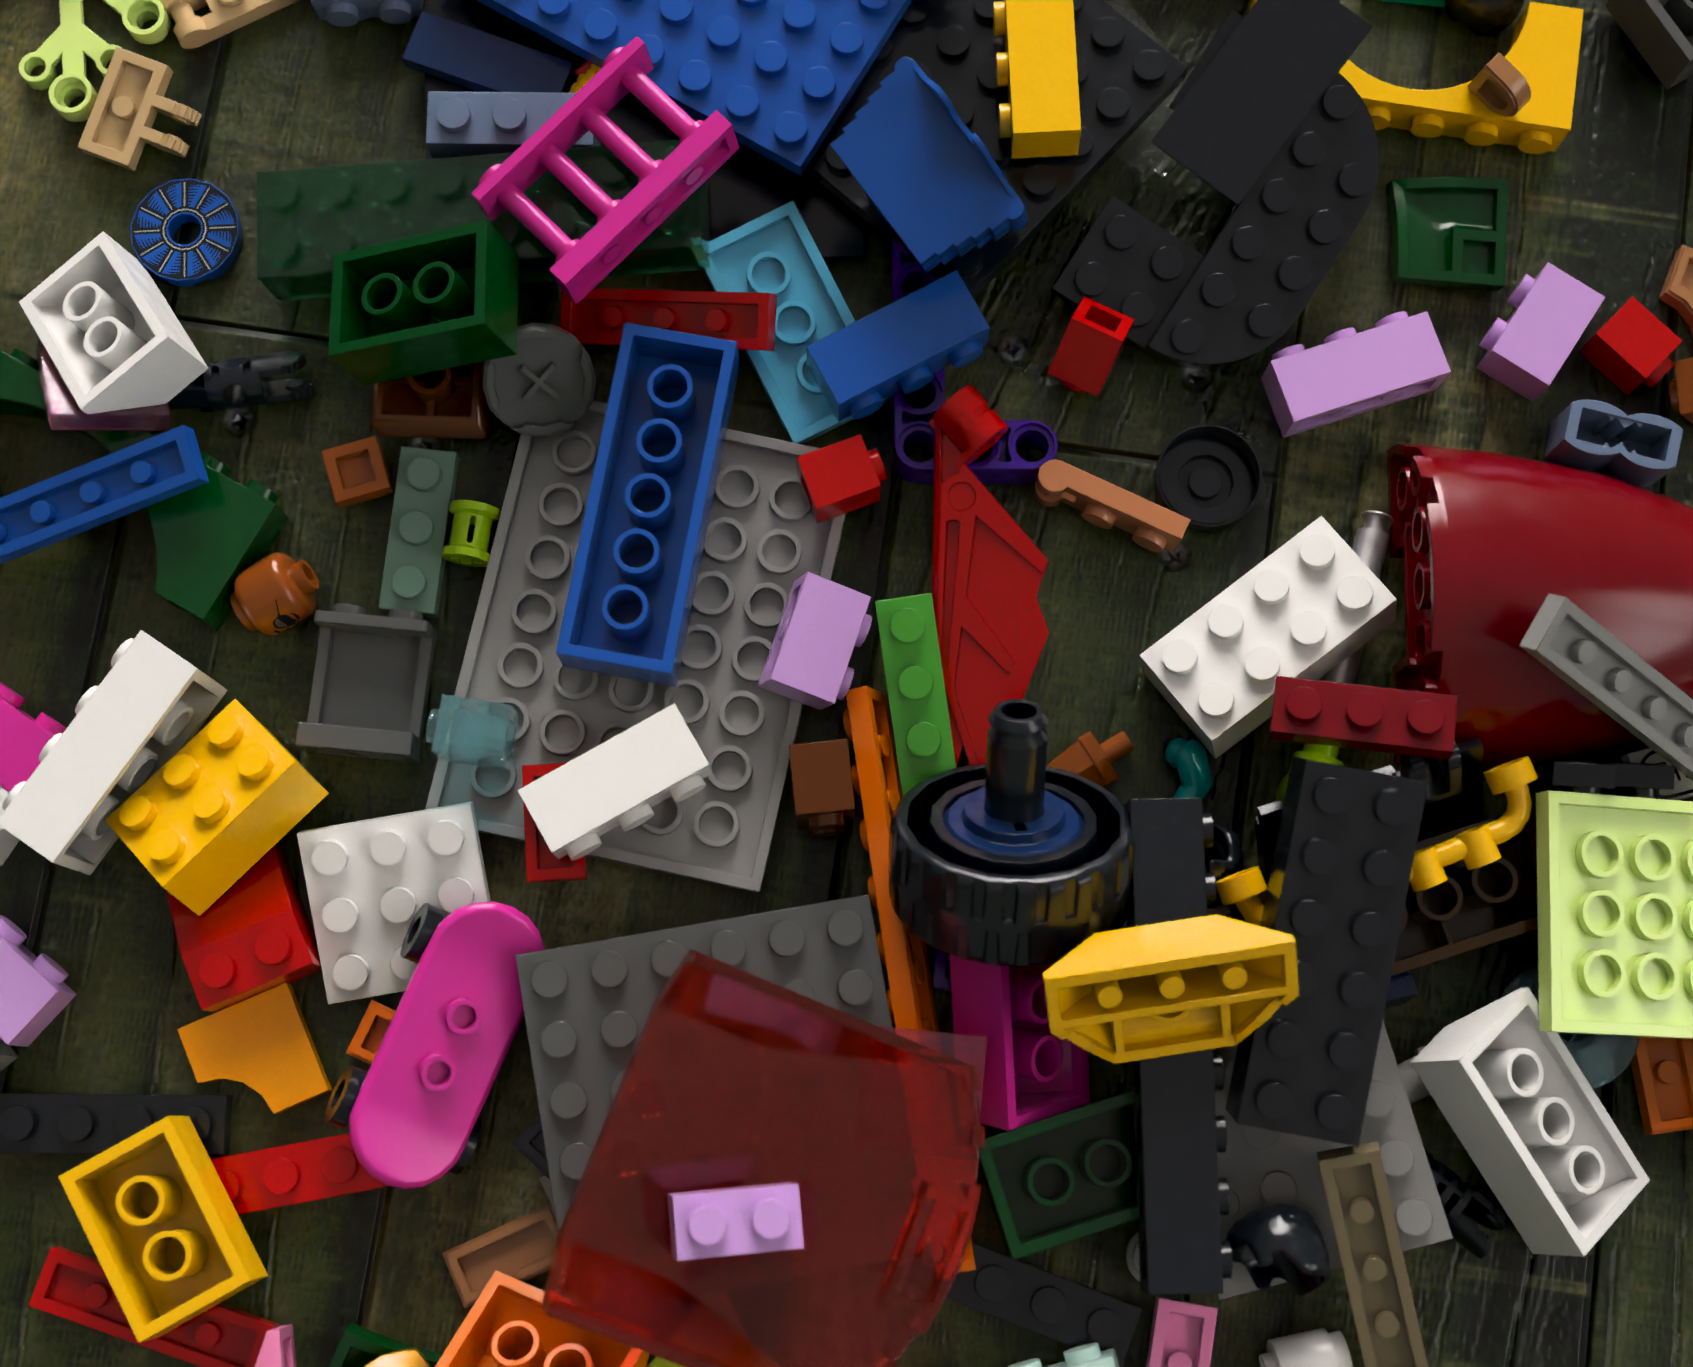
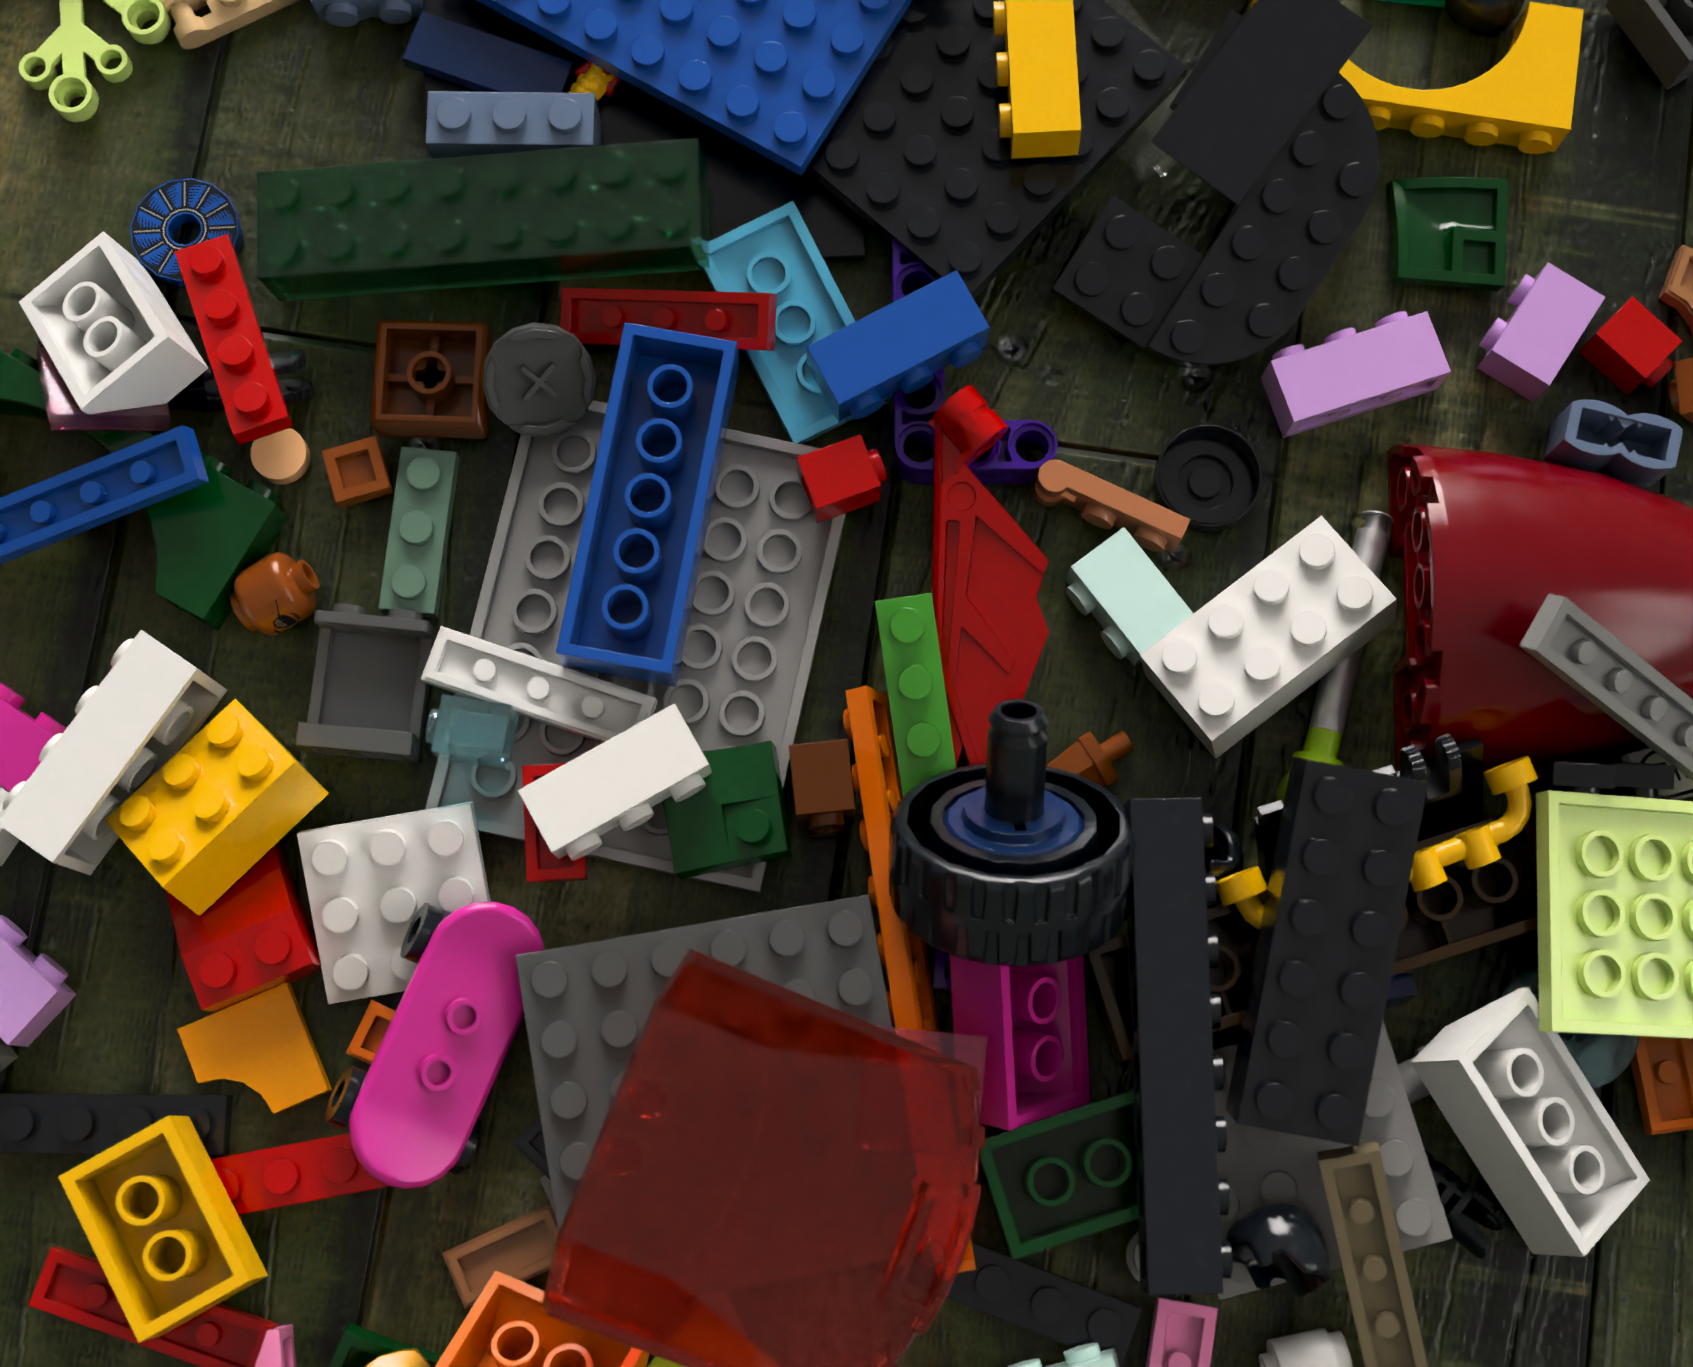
tan hinge [78,47,202,172] -> none
dark green brick [328,220,519,385] -> none
lime bush [441,499,501,567] -> none
dark pink fence [471,36,739,305] -> none
lavender brick [667,1182,804,1261] -> none
lavender brick [758,572,872,710] -> none
blue piece [830,57,1028,273] -> none
yellow wedge [1043,914,1299,1064] -> none
red brick [1047,296,1135,396] -> none
teal arm [1165,737,1213,803] -> none
dark red plate [1269,676,1458,760] -> none
medium nougat tile [1468,52,1531,117] -> none
none -> red plate [175,234,293,445]
none -> light nougat tile [250,428,310,485]
none -> white tile [421,626,658,743]
none -> dark green plate [662,740,792,879]
none -> light aqua brick [1065,527,1194,666]

